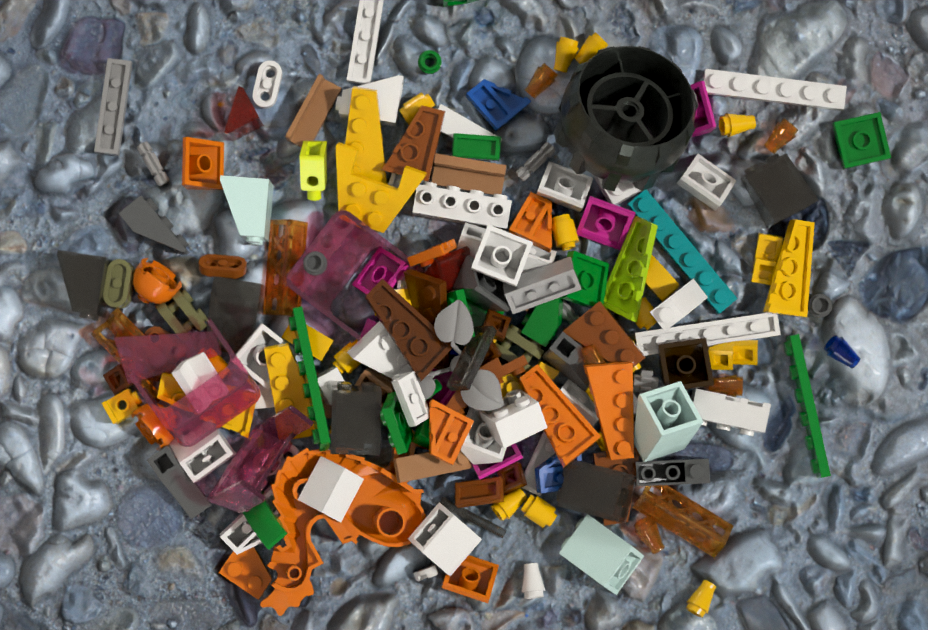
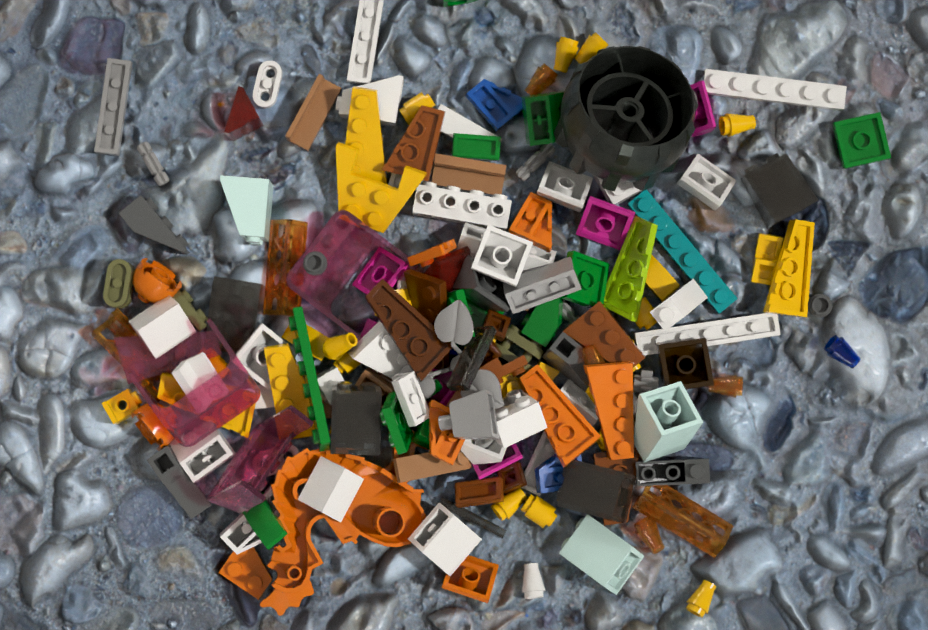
clear smoke slope [57,250,112,322] -> none
reddish brown tile [103,362,136,396] -> none
orange slope [182,137,224,190] -> none
dark orange plate [199,254,247,279] -> none
neon yellow torso [299,141,327,201] -> none
white tile [413,564,438,581] -> none
green plate [418,50,442,74] -> none
yellow brick [552,214,579,251] -> none
white wedge [691,389,771,436] -> none
yellow slope [708,340,758,370] -> none
clear orange cone [764,118,798,154] -> none
green plate [783,334,831,478] -> none
none -> white slope [128,295,196,359]
none -> yellow cone [322,333,357,360]
none -> light grey torso [438,390,499,439]
none -> green slope [521,91,565,146]

